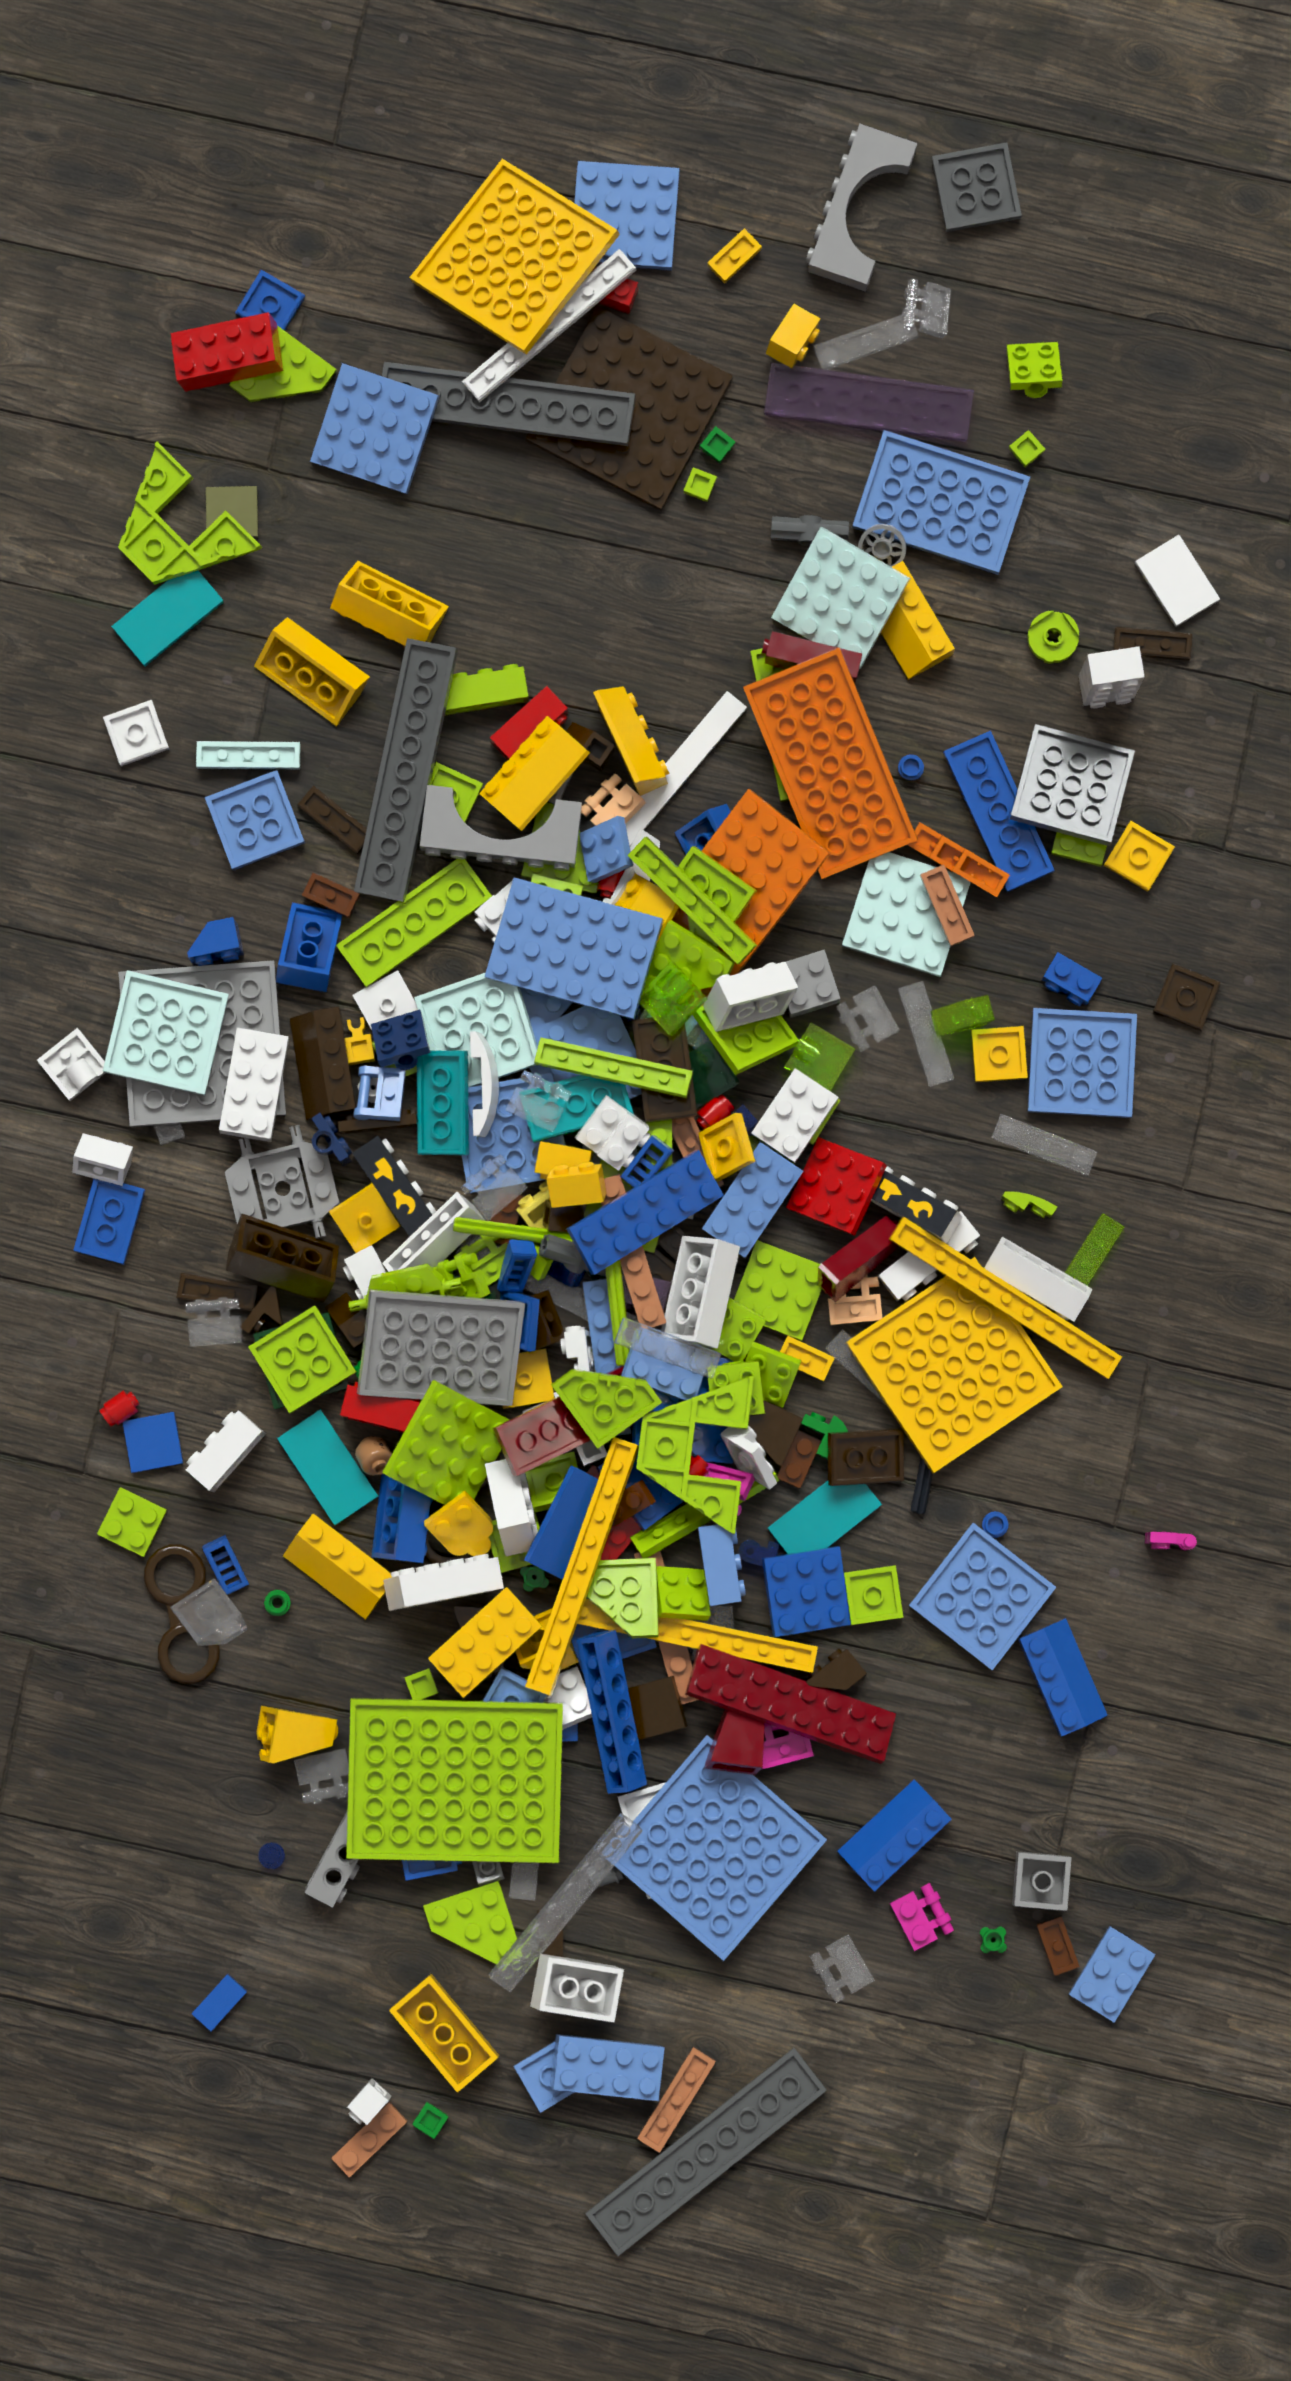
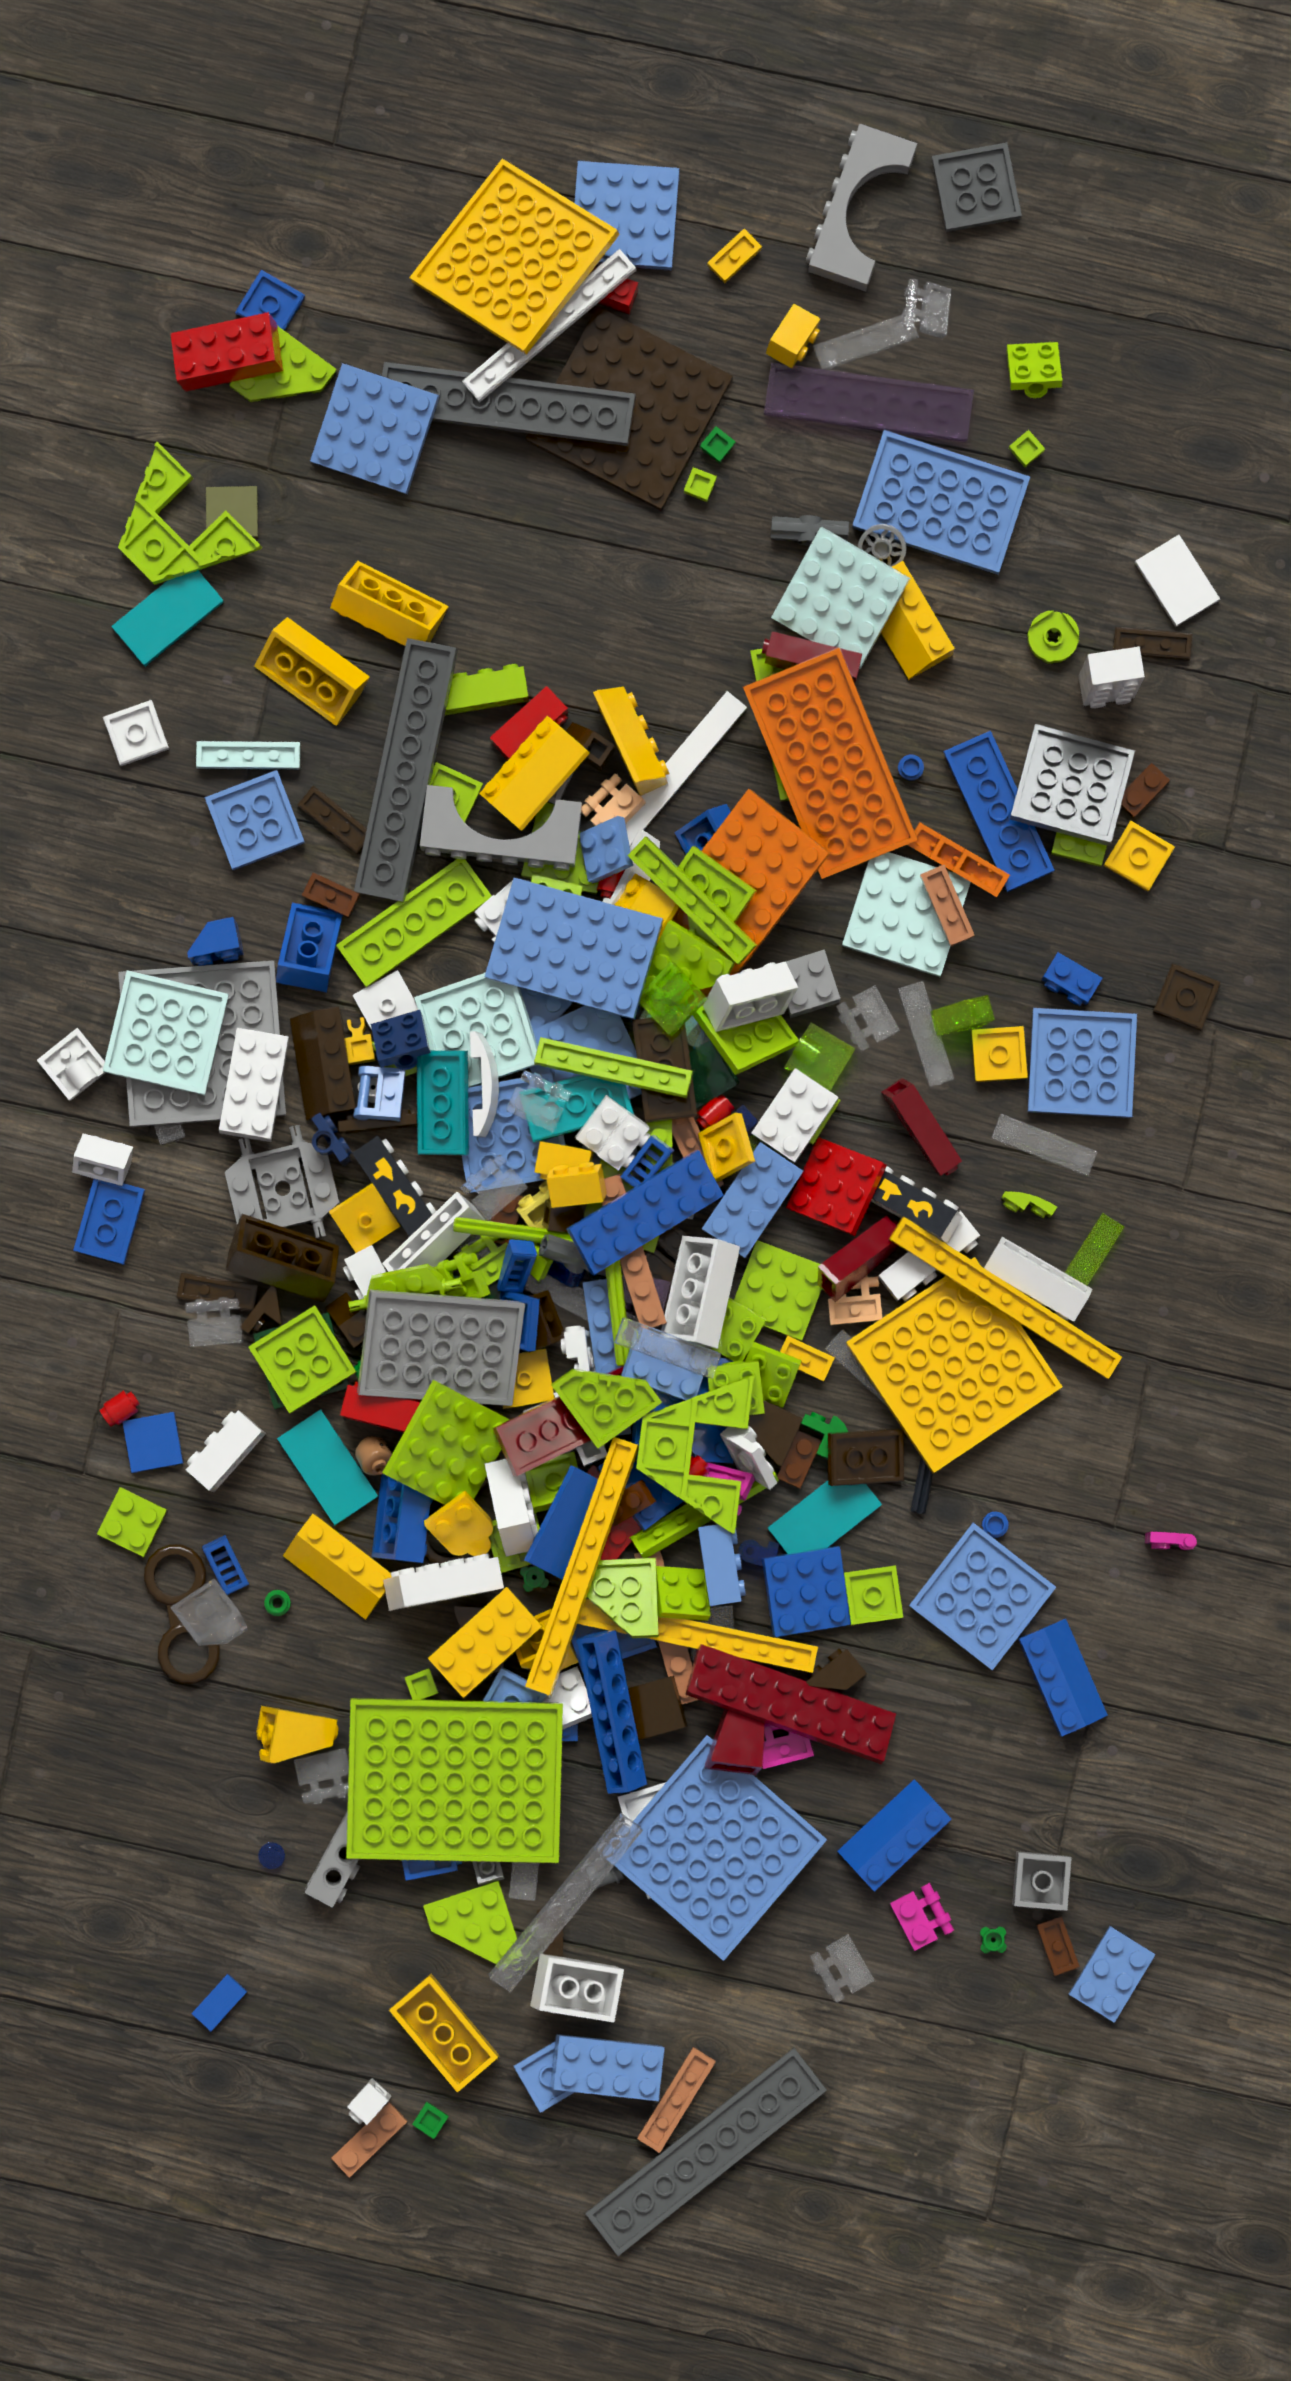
none -> dark red slope [881,1078,962,1175]
none -> reddish brown plate [1121,763,1170,819]

